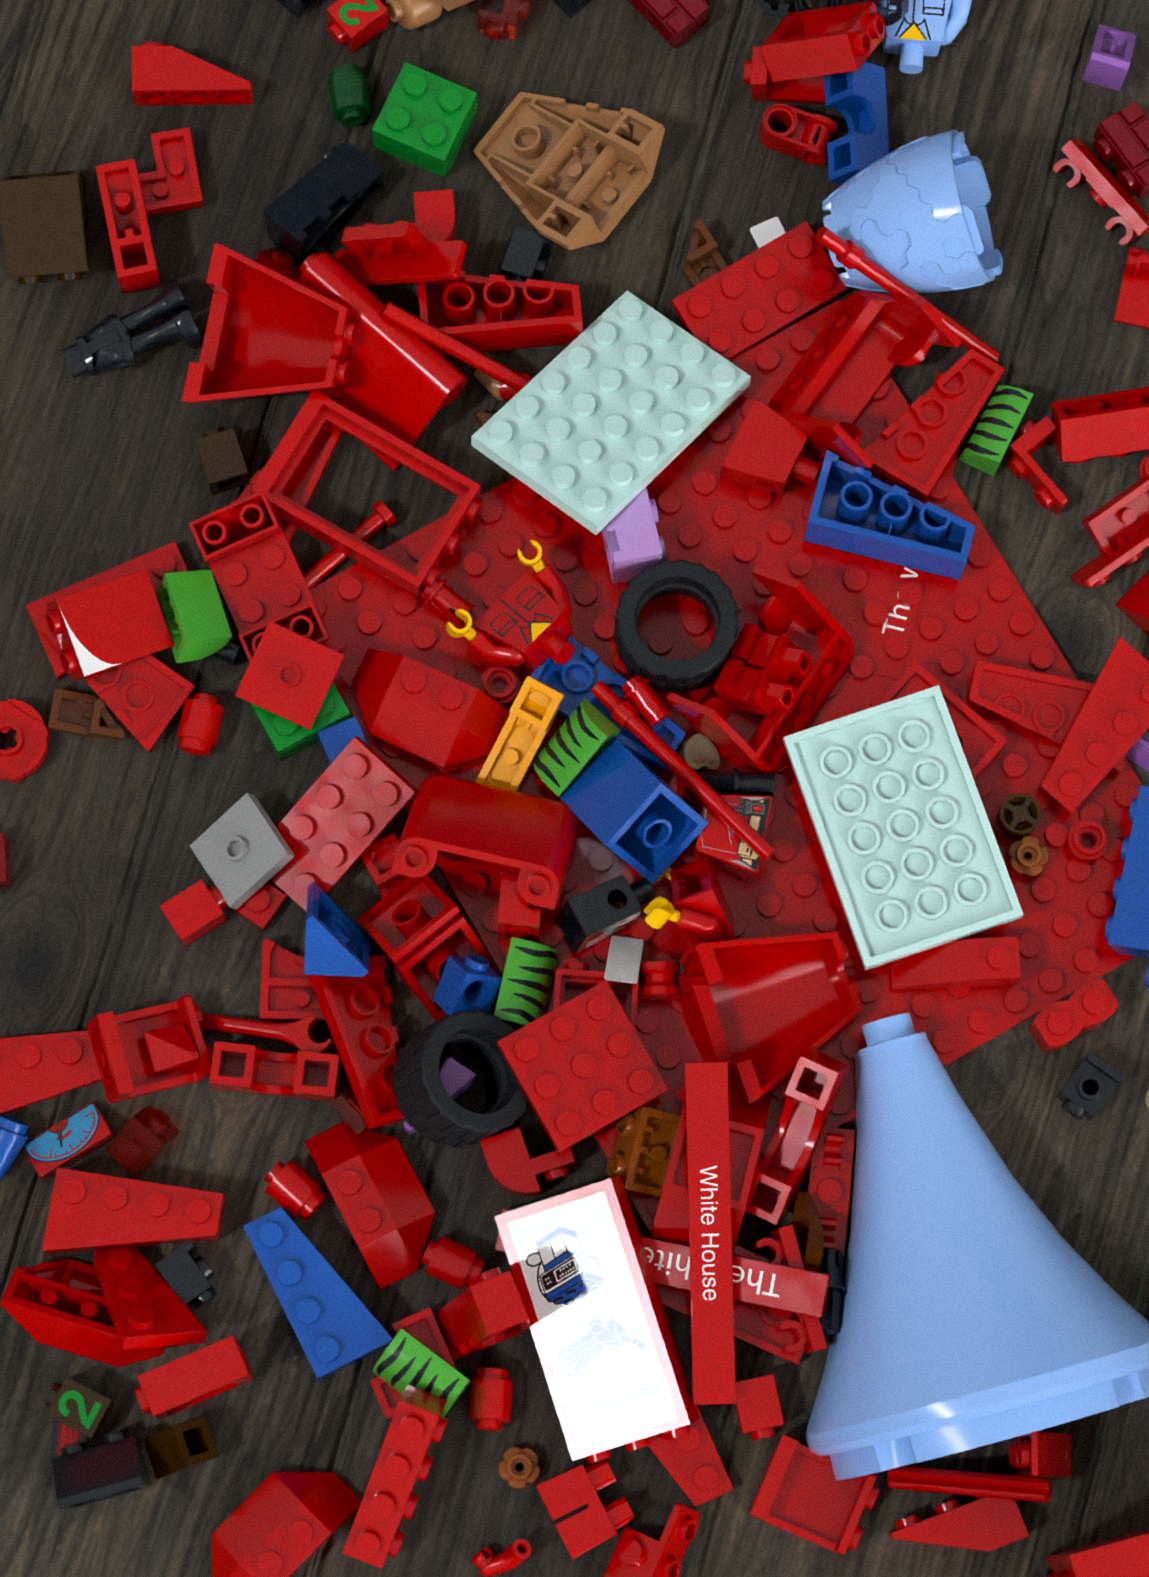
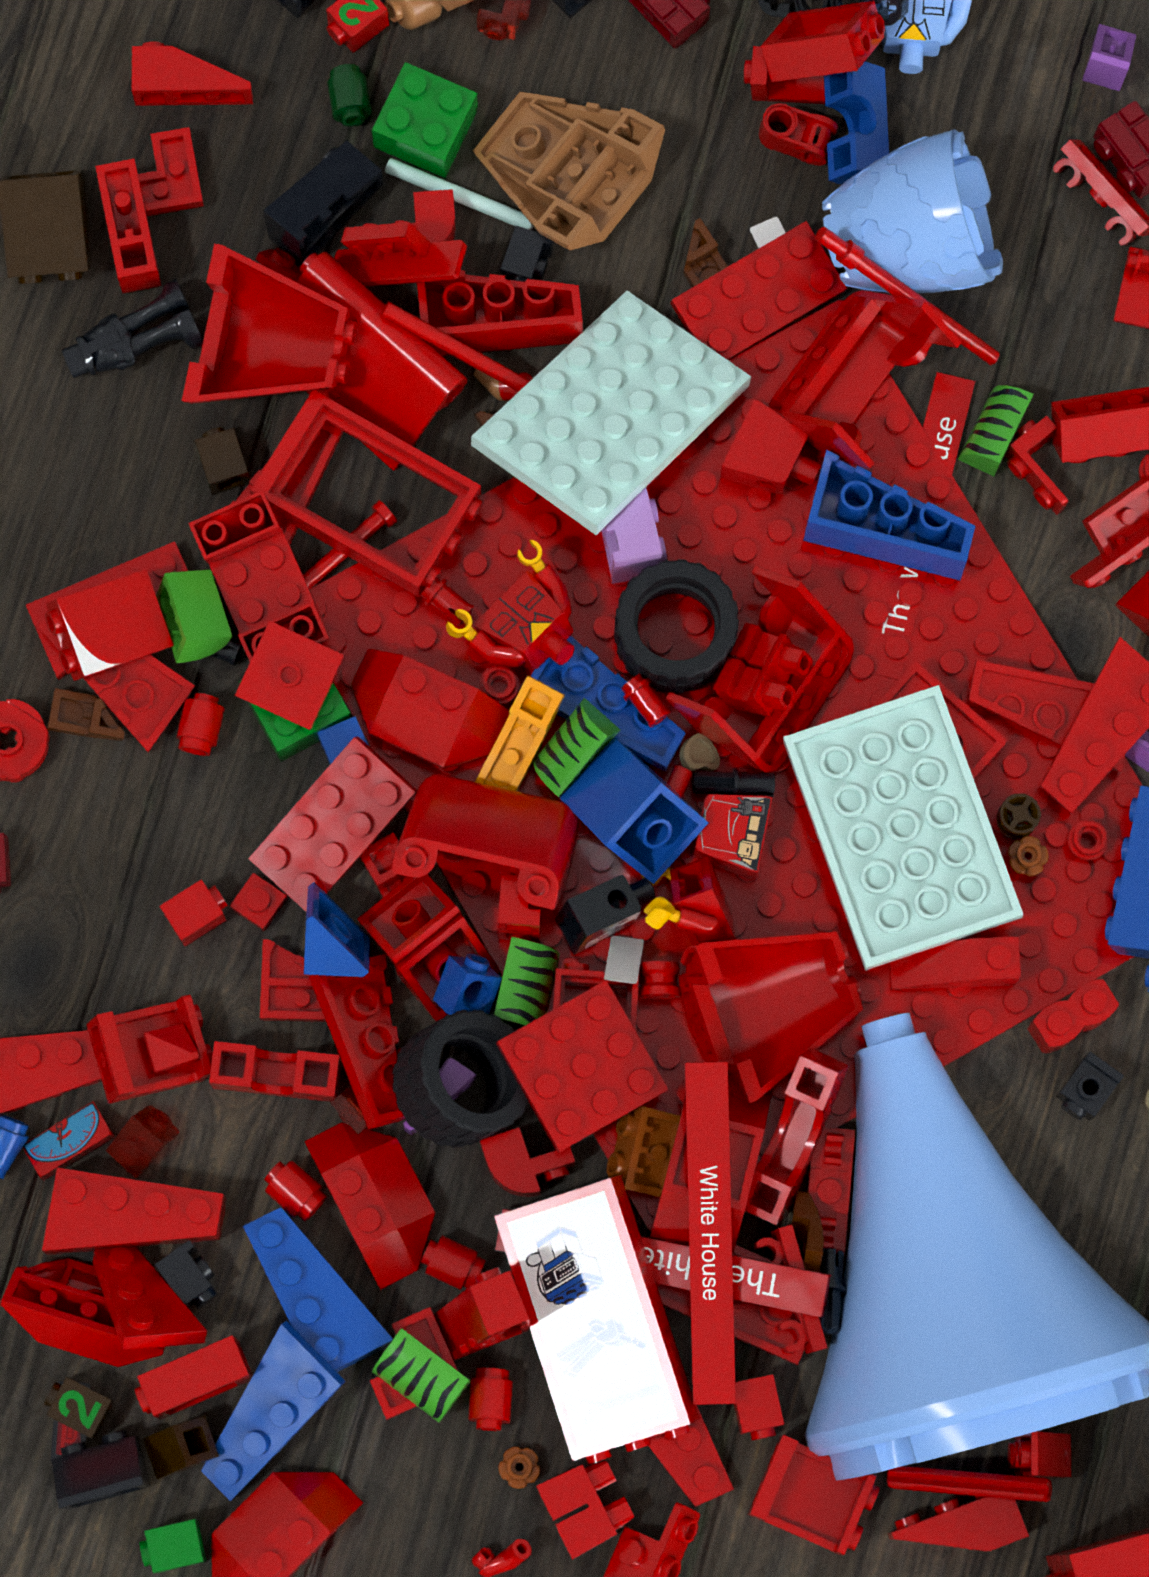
light grey plate [190,792,295,909] -> none
red piece [201,1013,335,1053] -> none
red brick [342,1385,448,1569] -> none
red bar [591,681,776,862] -> none
red wing [863,348,1005,501] -> none
none -> green brick [139,1519,207,1573]
none -> blue wing [201,1321,346,1501]
none -> light aqua bar [385,158,533,230]

